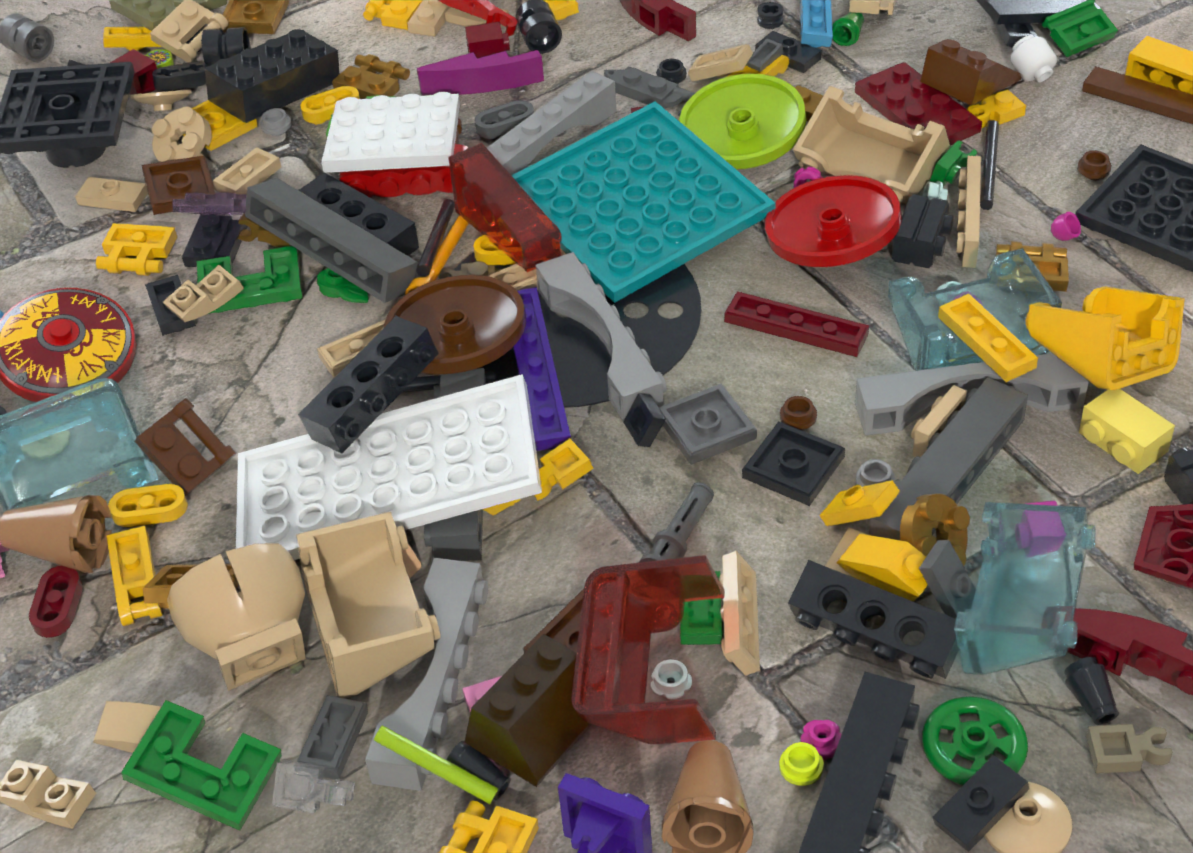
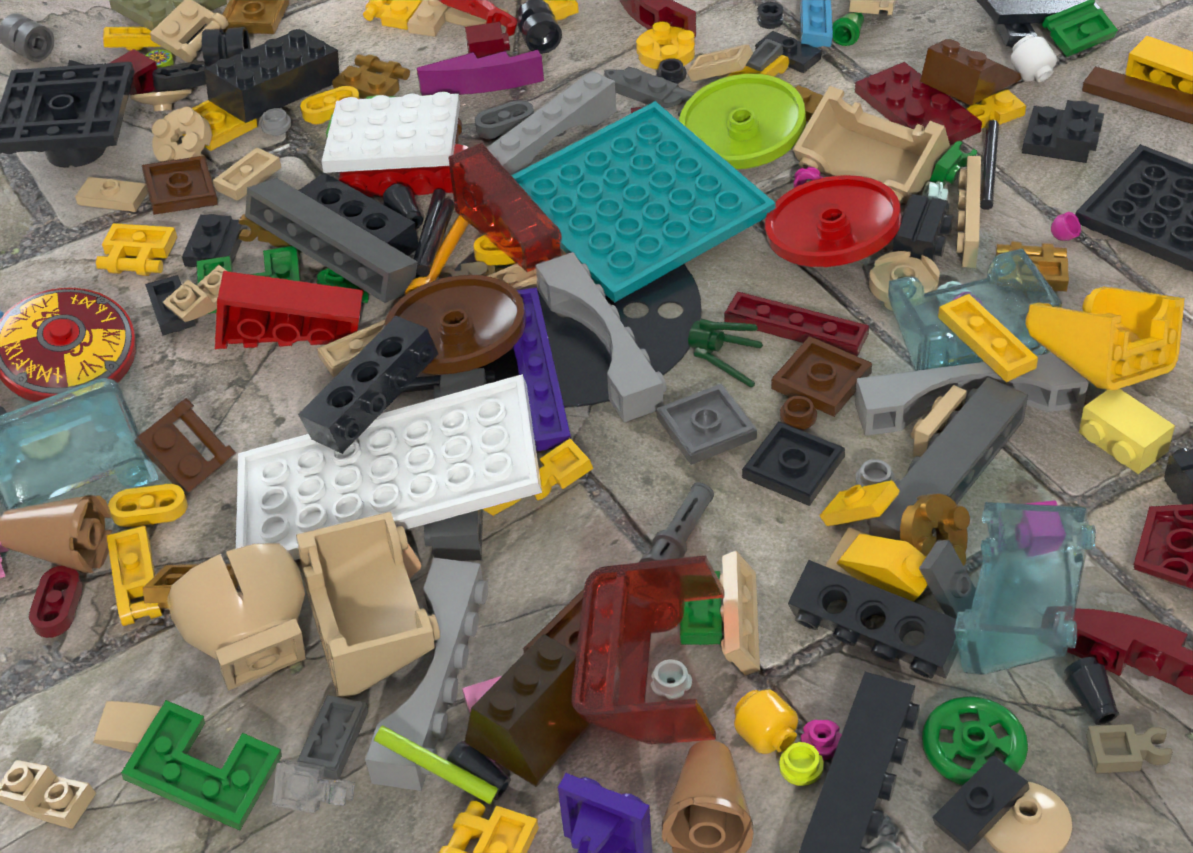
clear purple plate [173,192,247,215] -> none
black plate [623,394,666,447] -> none
reddish brown plate [1077,150,1112,180] -> none
none -> red wedge [215,271,363,349]
none -> black cone [383,183,423,229]
none -> black bar [413,189,446,278]
none -> yellow plate [636,22,695,70]
none -> dark green plant [688,319,763,388]
none -> yellow head [734,689,798,754]
none -> reddish brown plate [771,336,872,417]
none -> tan plate [869,251,940,311]
none -> black plate [1022,100,1104,163]

